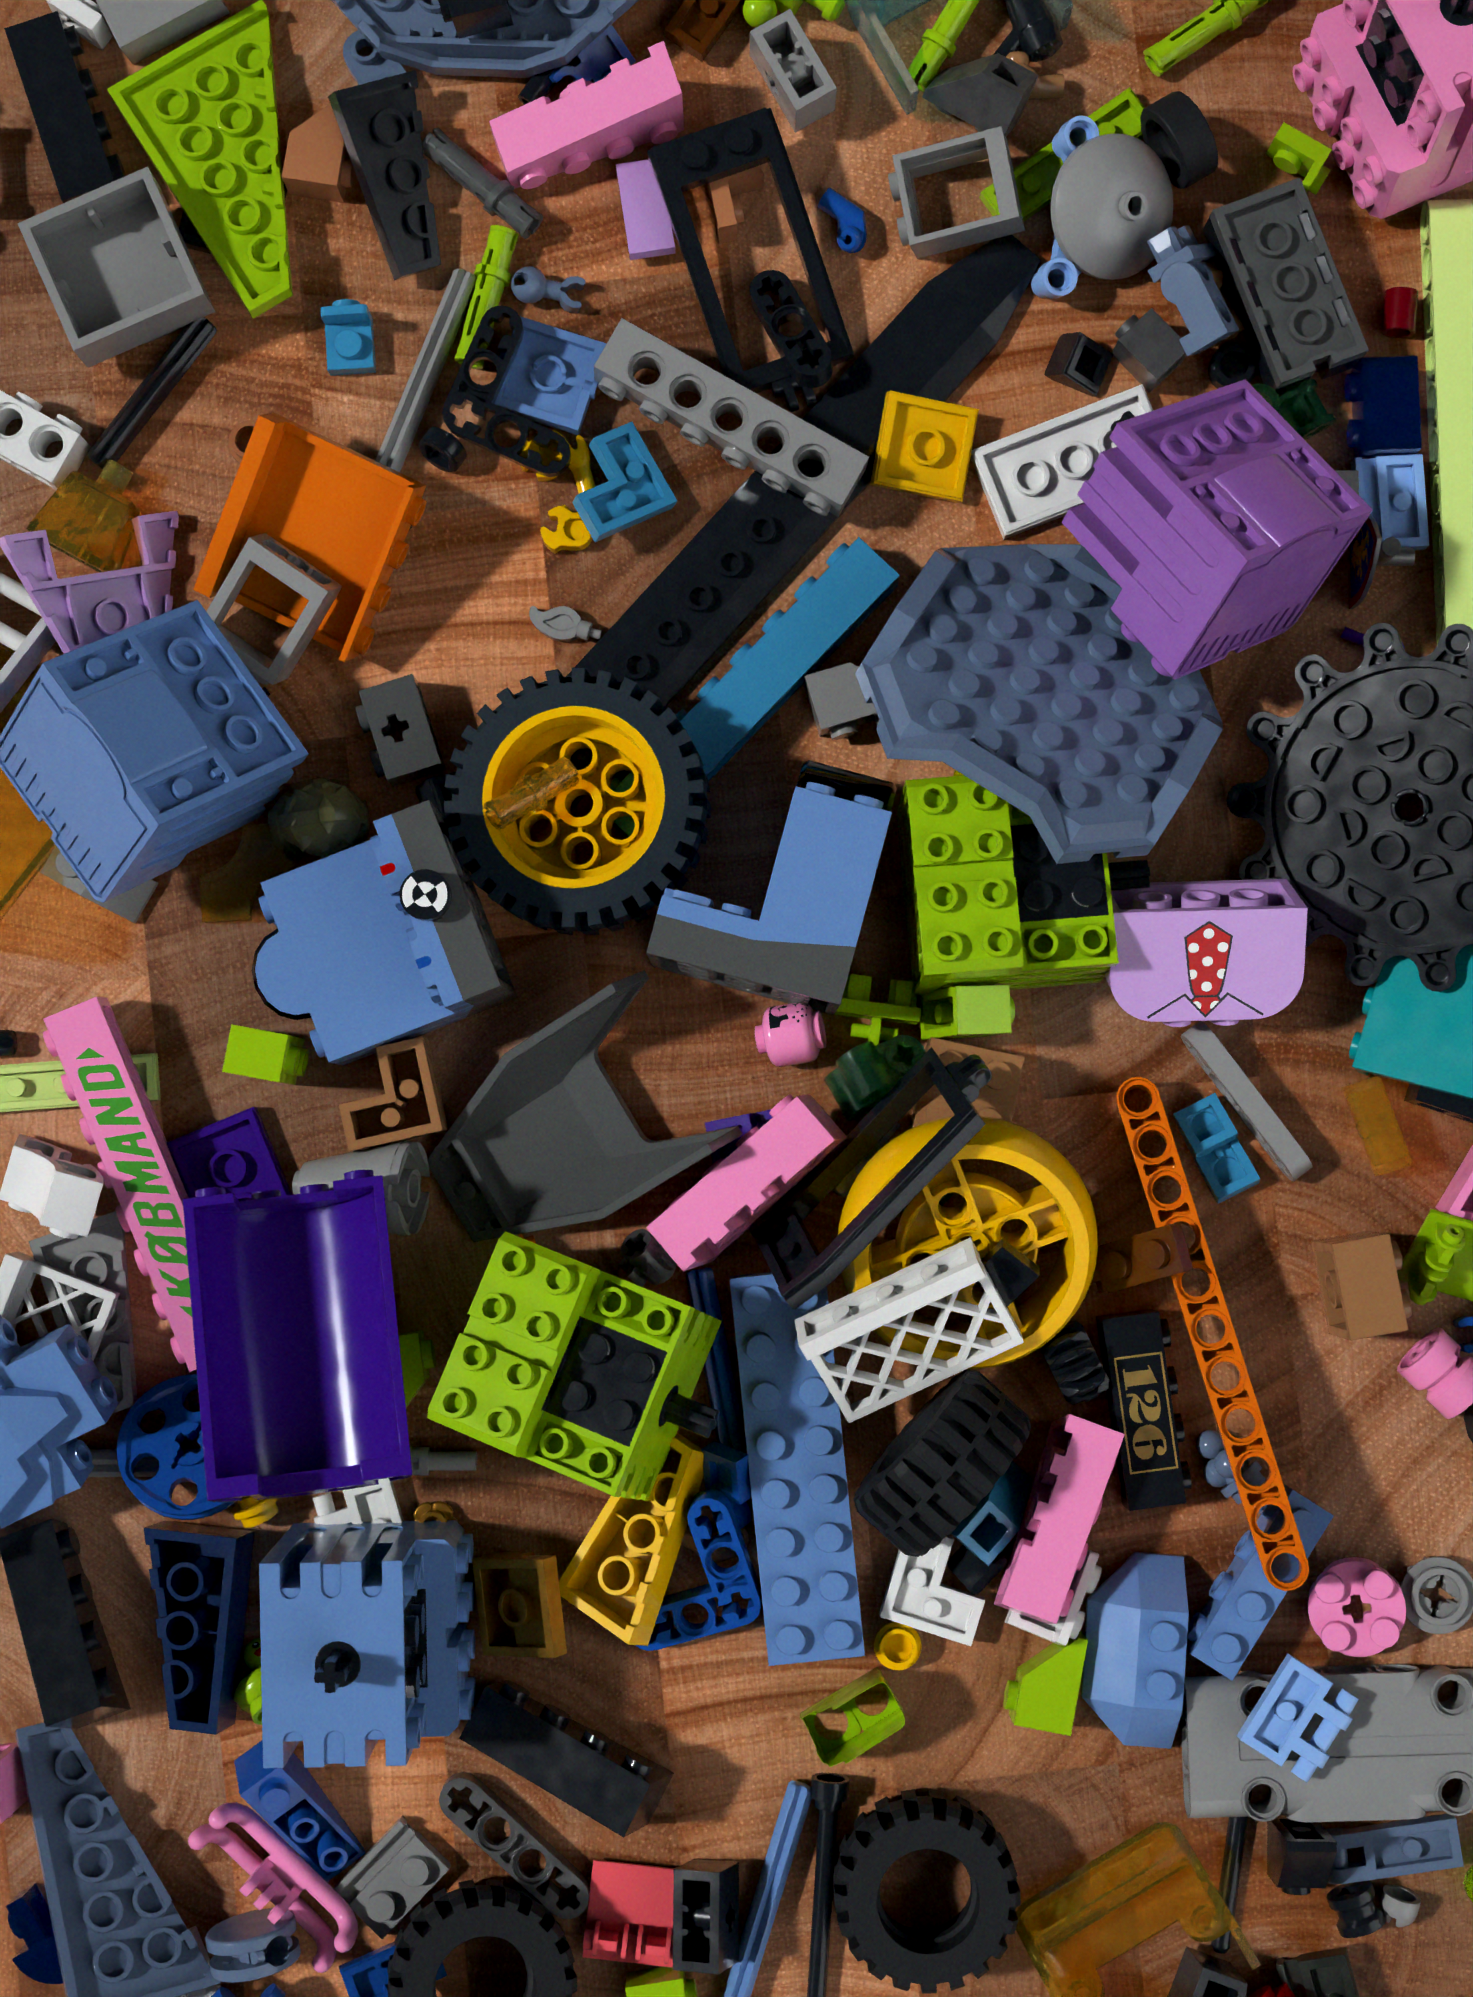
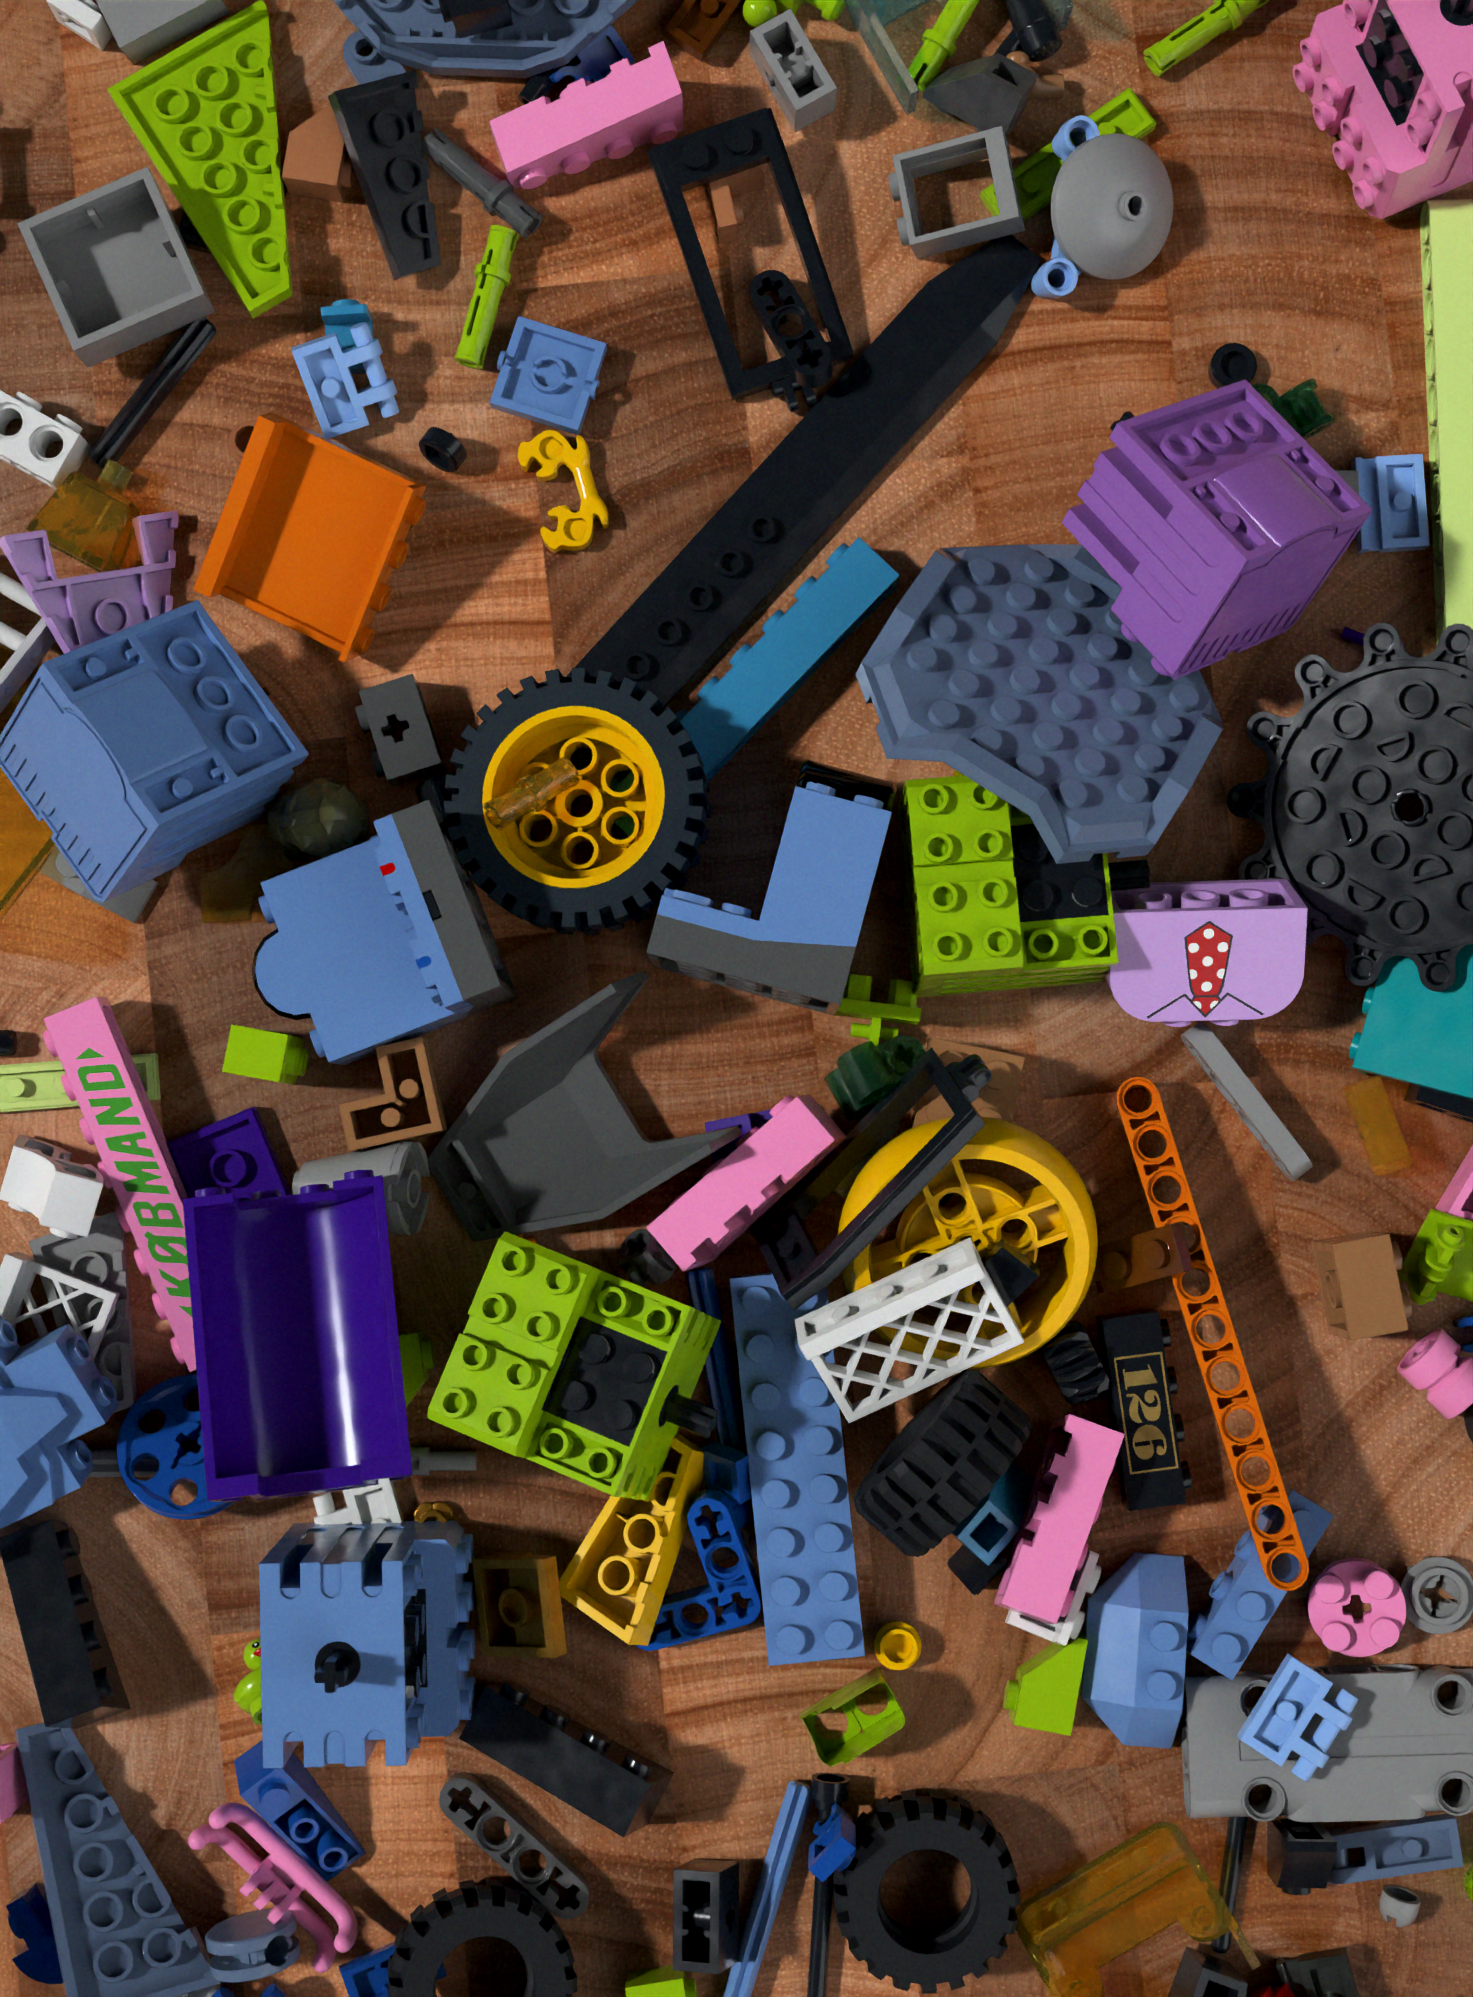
black brick [4,11,126,203] -> none
dark blue wedge [144,1521,255,1735] -> none
light grey window [206,533,343,685] -> none
yellow plate [231,1496,279,1528] -> none
light grey plate [334,1816,451,1939] -> none
light grey axle [375,268,476,472] -> none
black tile [399,869,452,921] -> none
black beam [442,305,571,477] -> none
sand blue arm [511,266,586,313] -> none
light grey piece [529,606,602,642] -> none
dark azure plate [572,422,677,542] -> none
coral hinge [582,1859,675,1968] -> none
light grey brick [594,318,869,517] -> none
lavender slope [616,159,676,260] -> none
bright pink head [755,1003,826,1067] -> none
light grey slope [804,662,880,740] -> none
blue arm [818,188,867,253] -> none
yellow plate [870,390,979,503] -> none
white plate [879,1535,985,1646] -> none
lime brick [919,985,1015,1040] -> none
white tile [970,384,1154,540] -> none
black slope [1044,332,1114,396] -> none
flat silver brick [1112,308,1186,393] -> none
black tyre [1140,91,1218,189] -> none
sand blue hips [1147,225,1246,356] -> none
dark azure slope [1173,1093,1261,1204] -> none
sand blue piece [1196,1430,1266,1505] -> none
dark grey piece [1203,177,1369,399] -> none
lime bracket [1265,122,1332,195] -> none
black wheel [1326,1881,1386,1938] -> none
clear blue brick [1344,356,1422,459] -> none
shield [1348,514,1415,609] -> none
dark red hinge [1382,287,1418,338] -> none
none -> light blue plate [291,322,400,438]
none -> blue plate [808,1803,857,1882]

